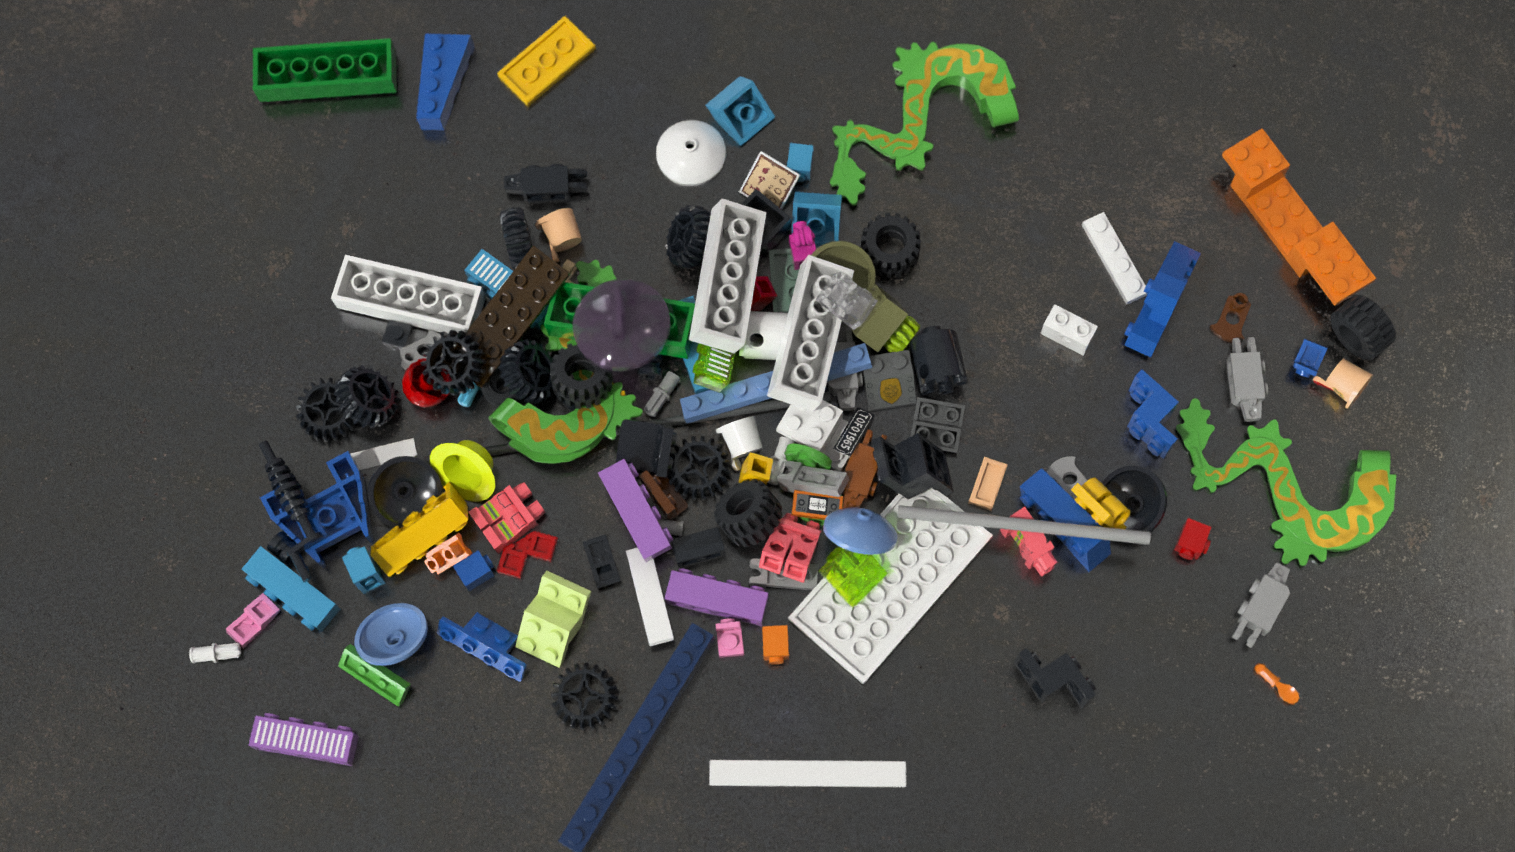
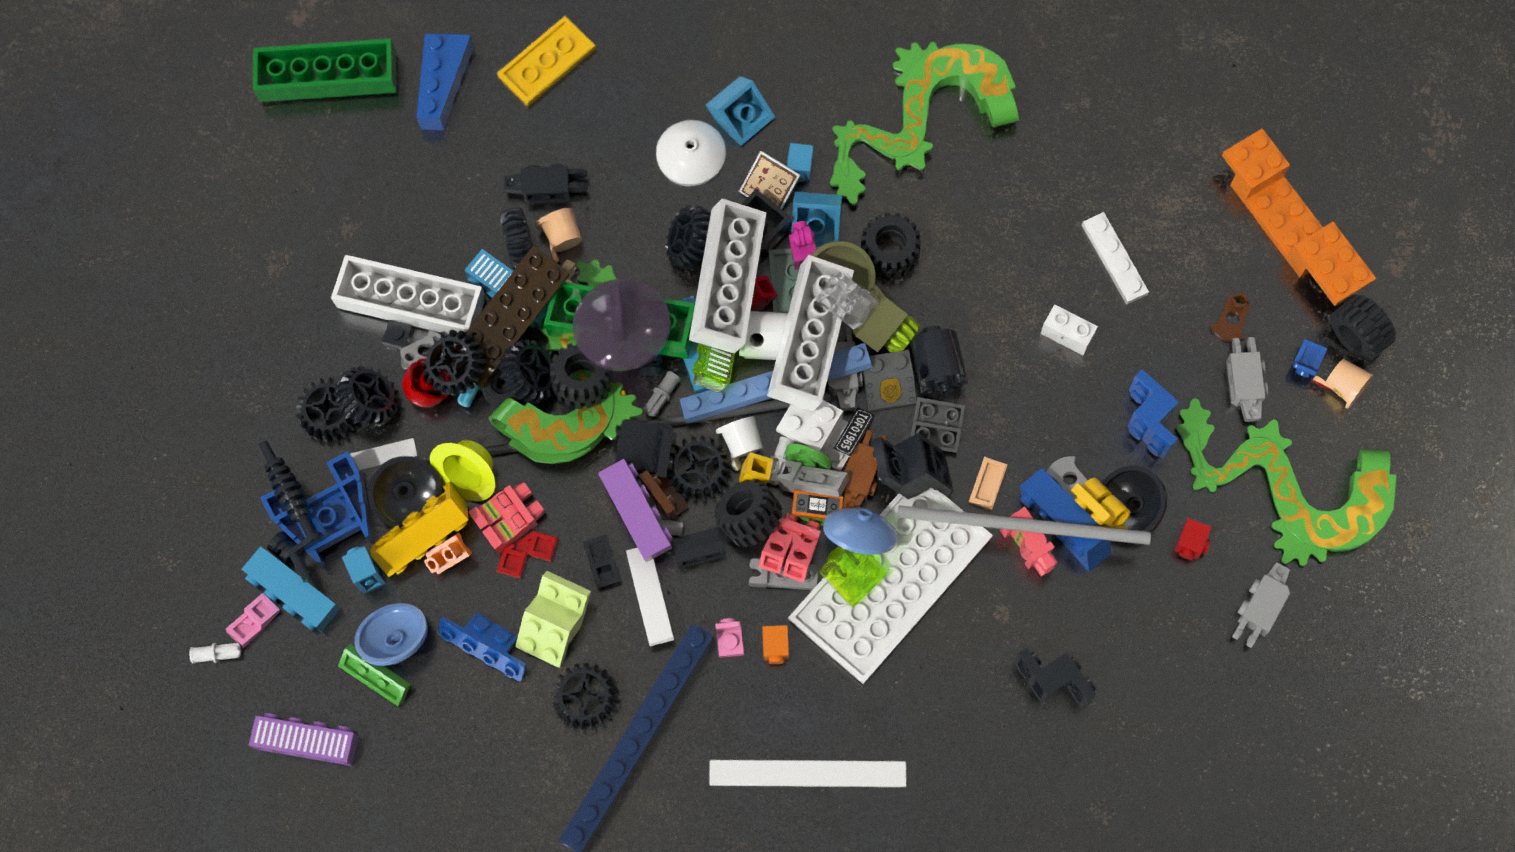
blue brick [453,550,494,591] -> none
medium lavender brick [664,569,769,626] -> none
blue wedge [1124,241,1201,357] -> none
orange piece [1255,663,1299,704] -> none

